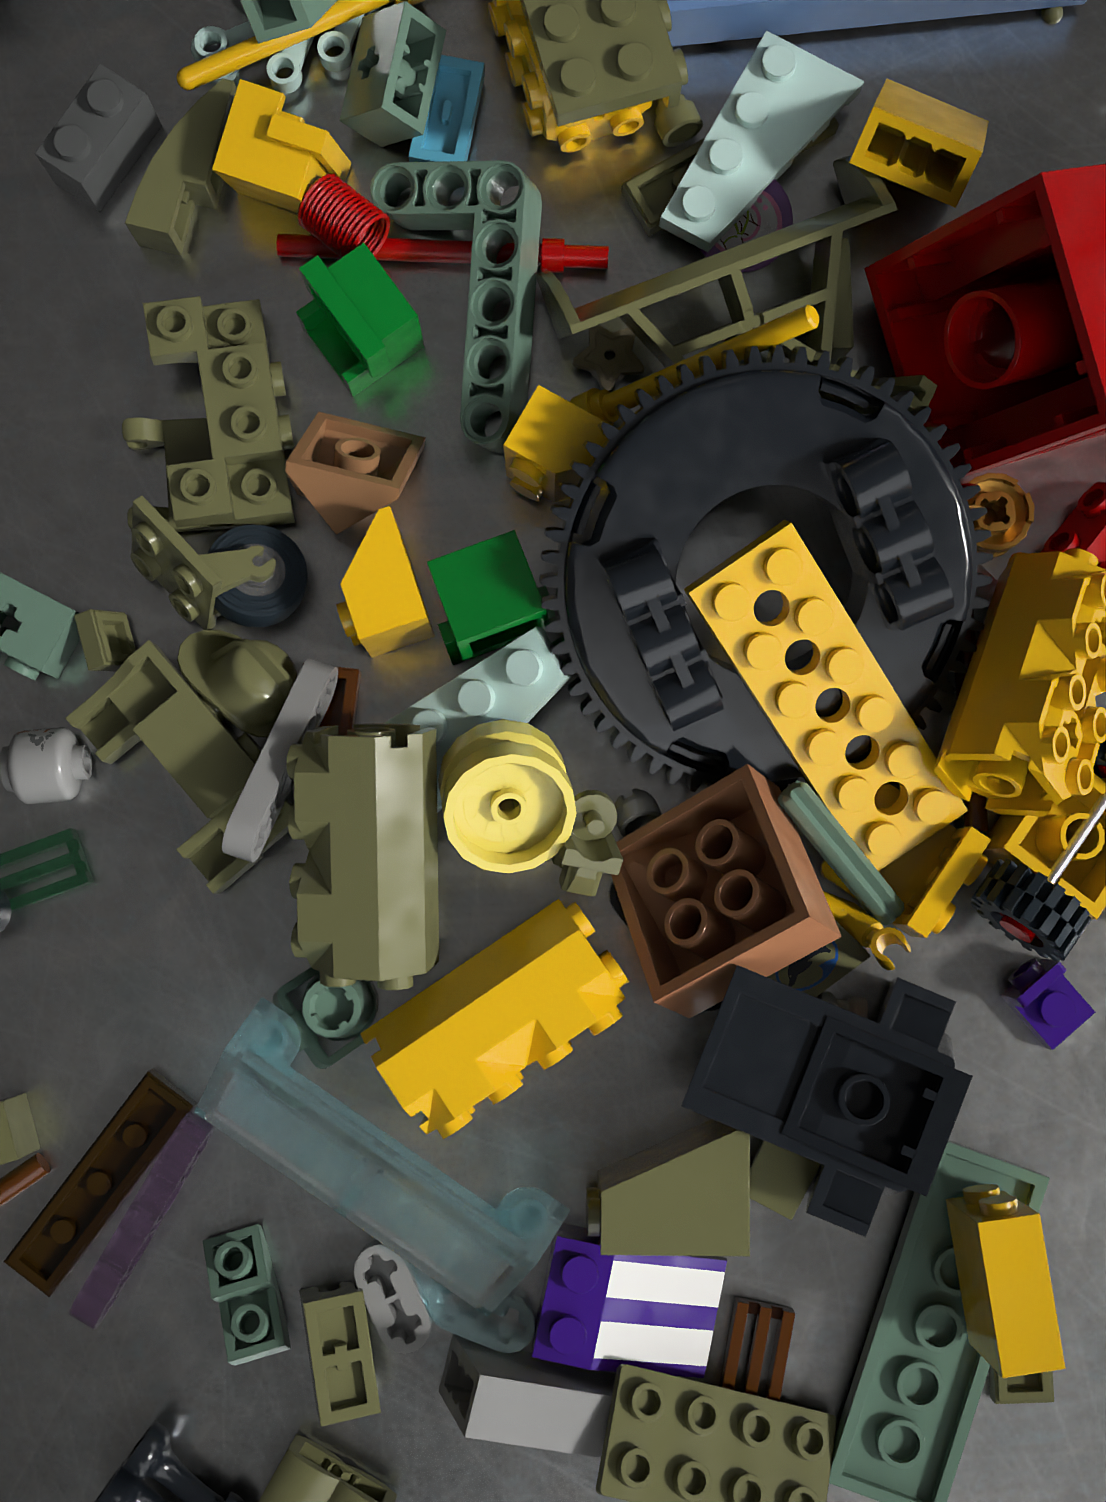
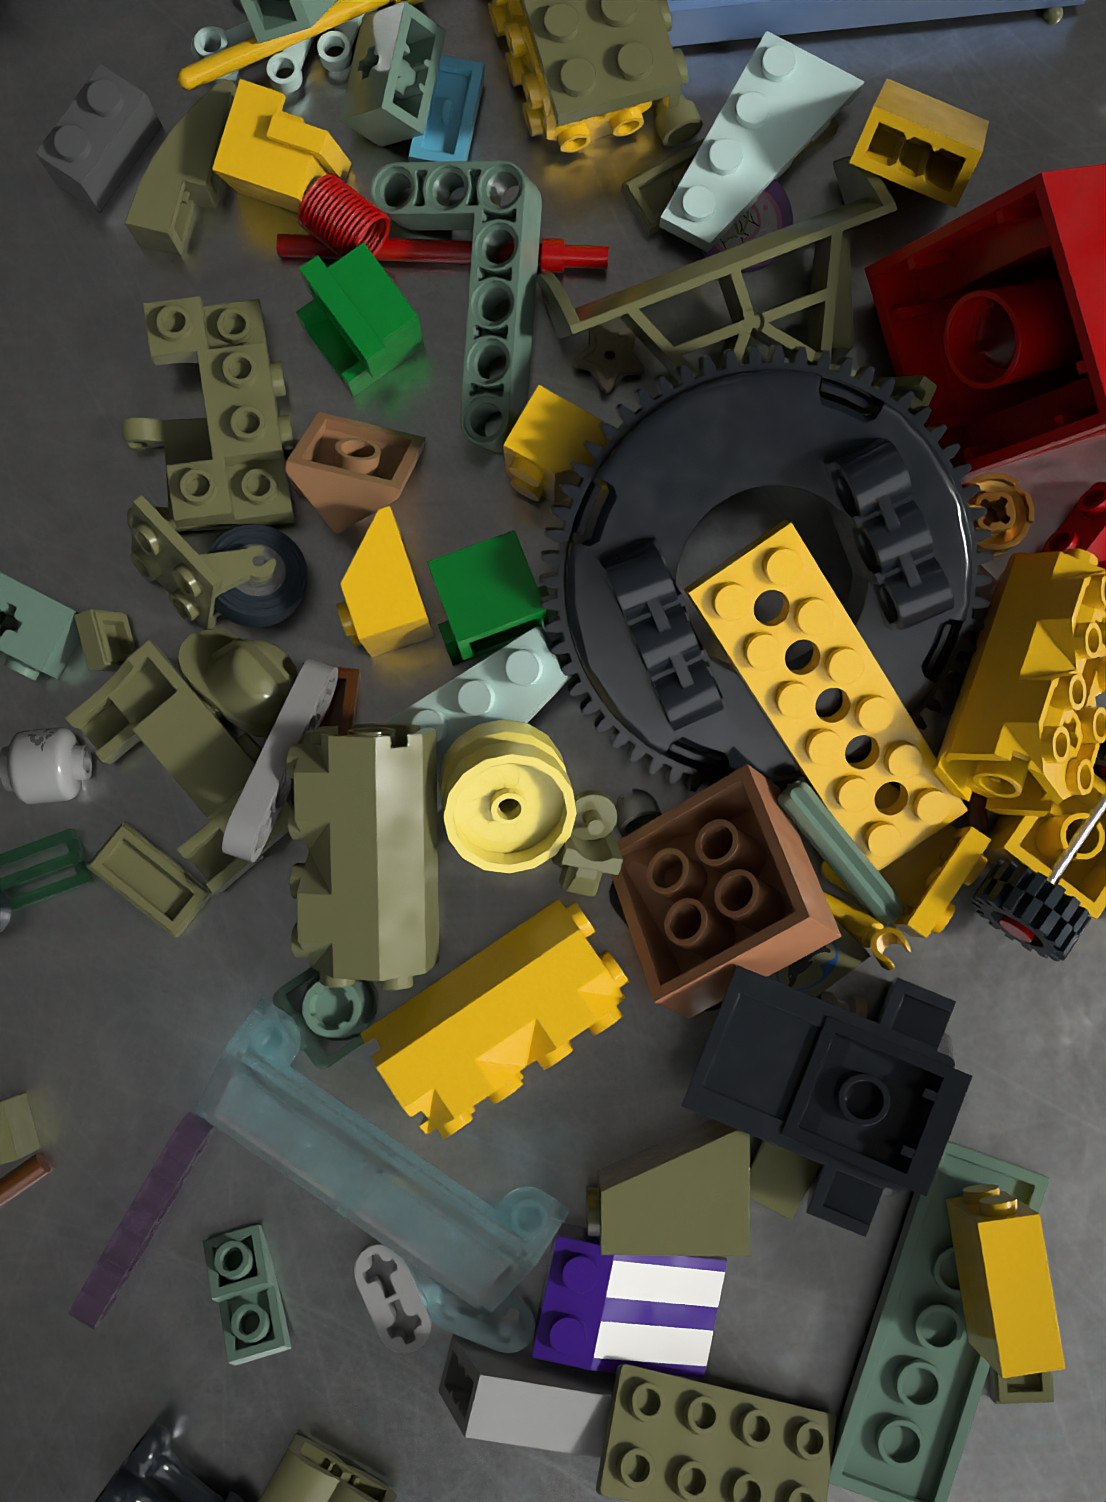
dark brown tile [3,1069,198,1297] -> none
olive hinge [299,1282,381,1427] -> none
yellow piece [570,304,819,426] -> none
reddish brown tile [719,1297,795,1402] -> none
dark purple bracket [1000,958,1096,1050] -> none
none -> olive tile [86,821,214,938]

